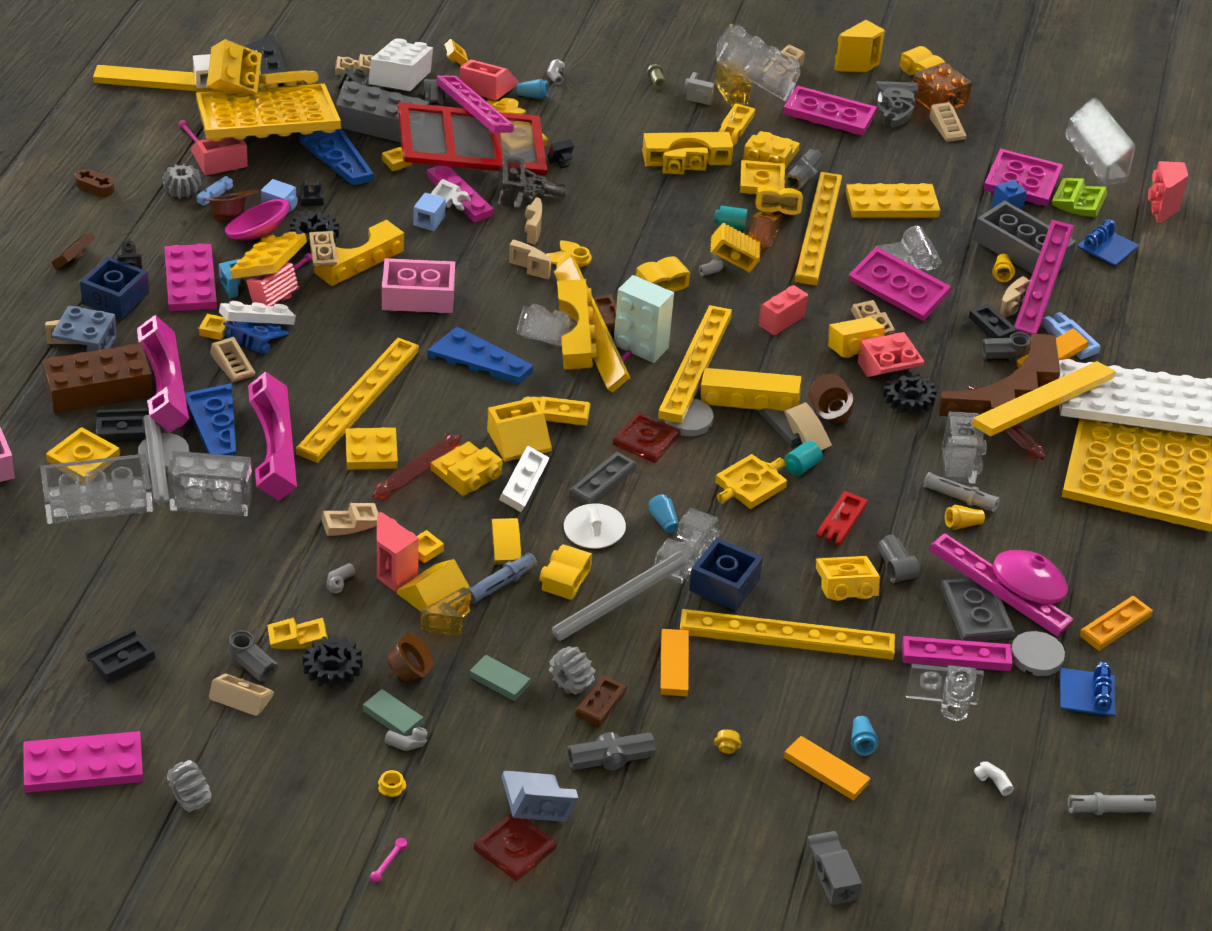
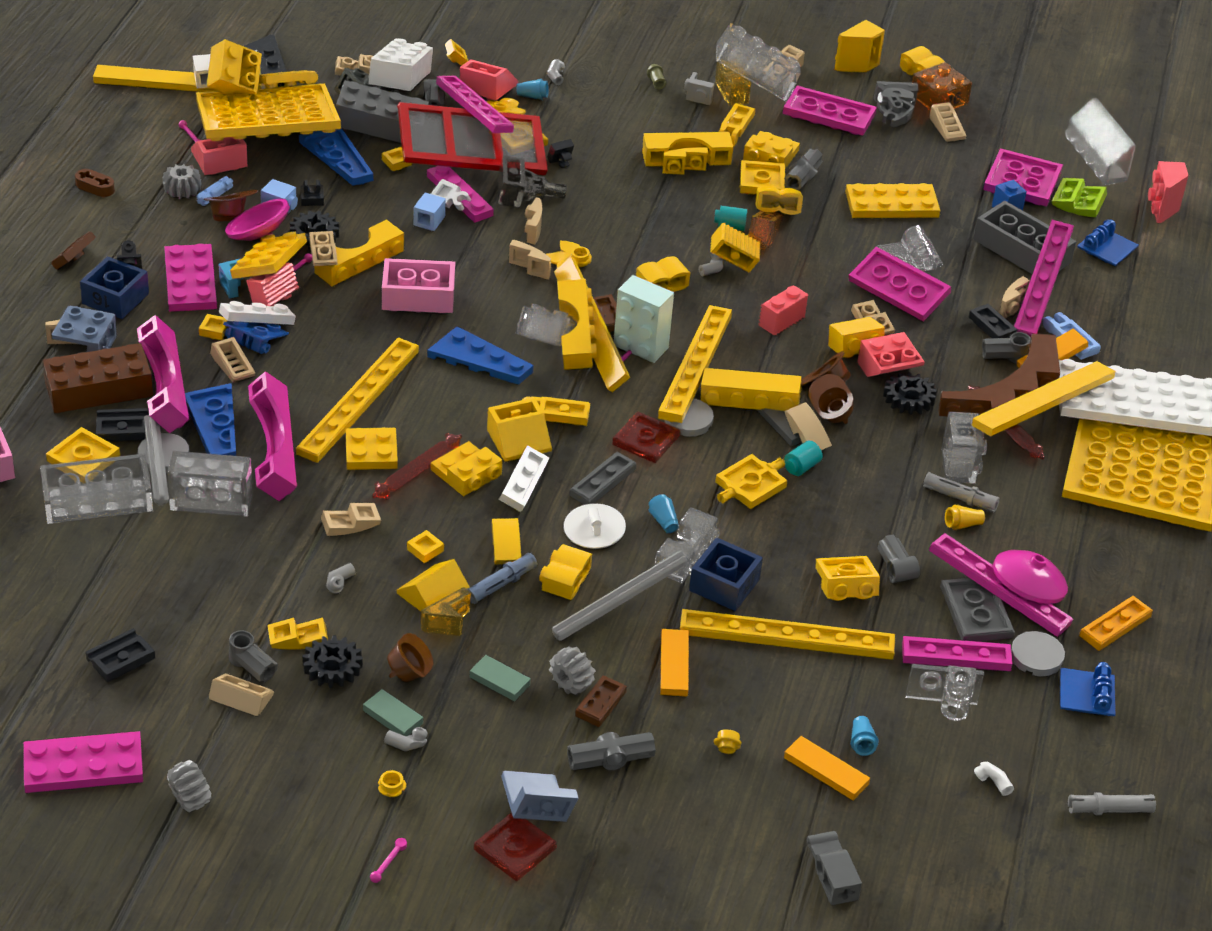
coral slope [377,512,419,592] -> none
yellow tile [794,172,842,286] -> none
red hinge [816,491,868,546] -> none
yellow cone [992,253,1015,282] -> none
none -> reddish brown piece [801,351,851,386]

